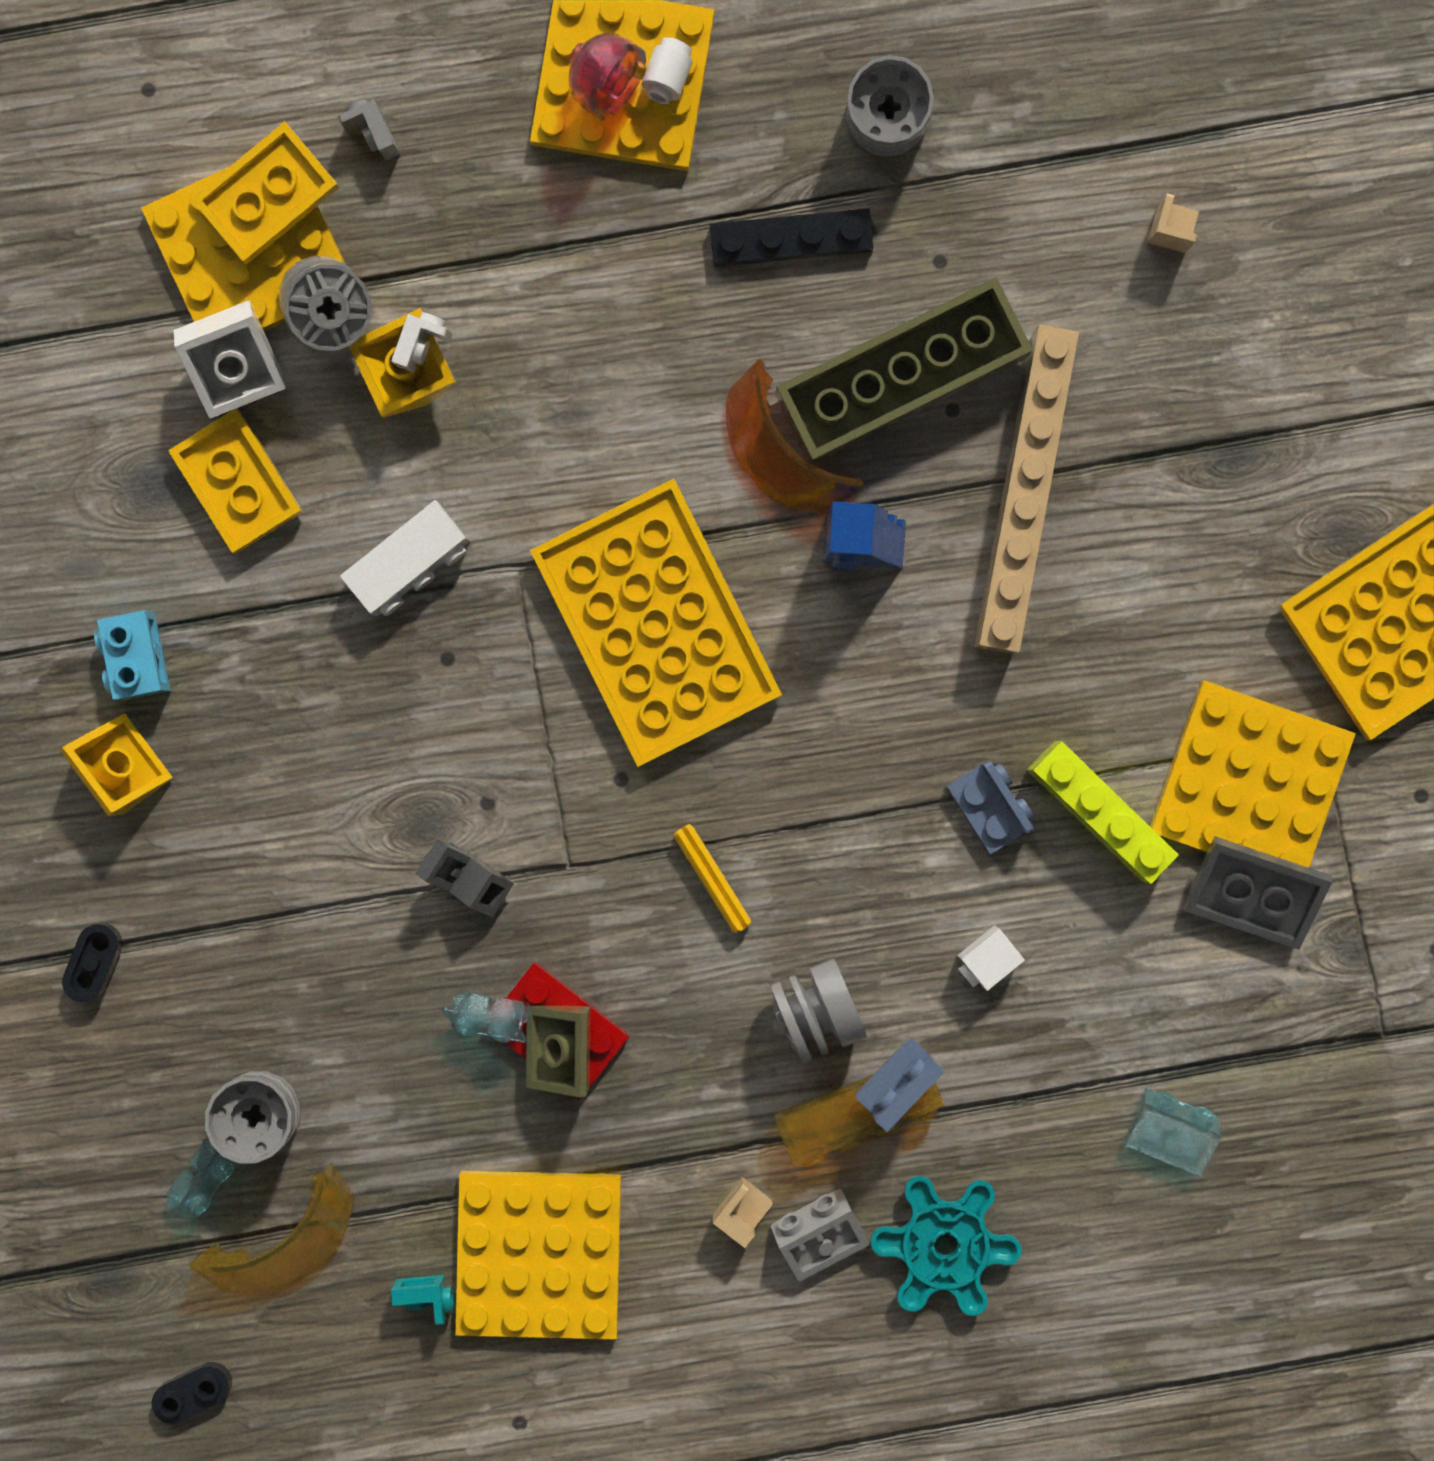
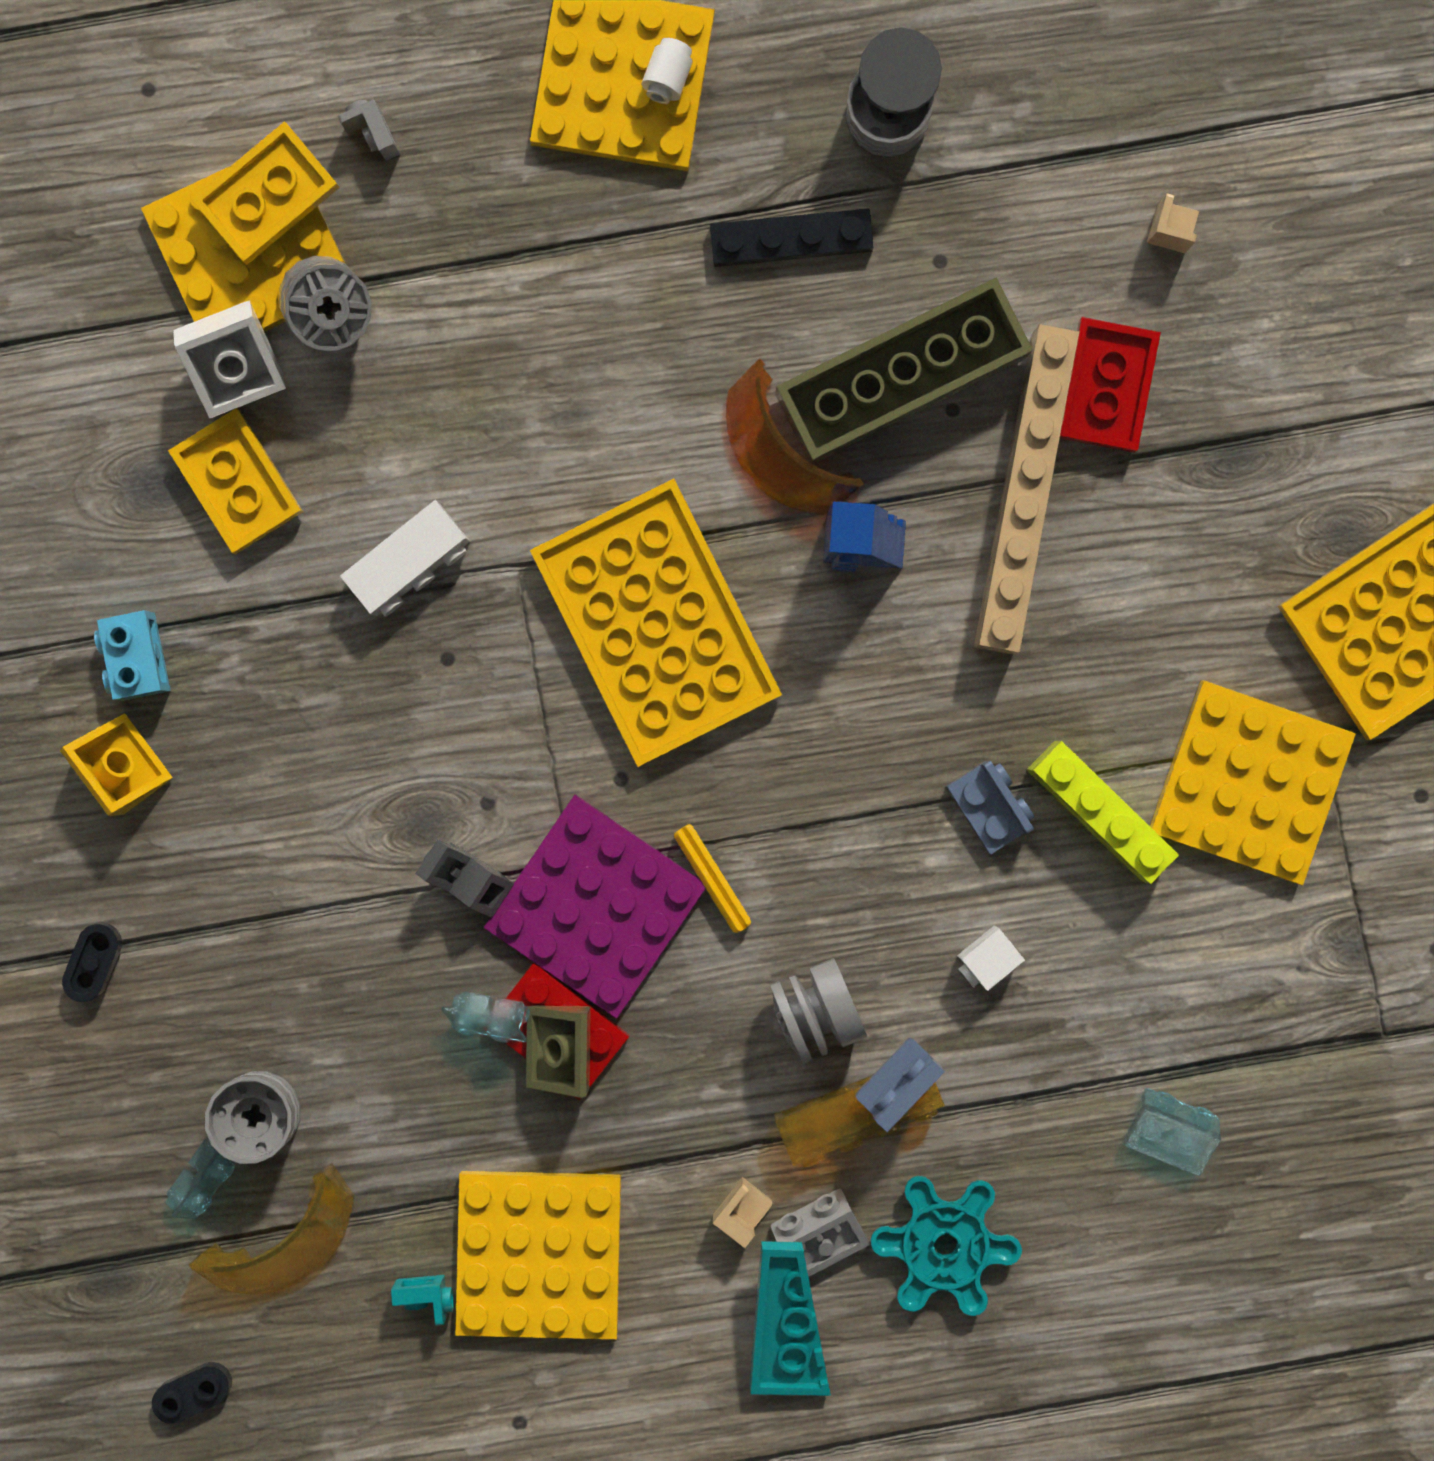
yellow slope [349,308,456,418] -> none
white bracket [391,312,453,373] -> none
cylinder [568,33,646,121] -> none
dark grey plate [1184,836,1332,950] -> none
none -> magenta plate [484,794,706,1018]
none -> teal wing [749,1241,831,1396]
none -> dark grey tile [859,27,942,114]
none -> red plate [1060,317,1161,453]

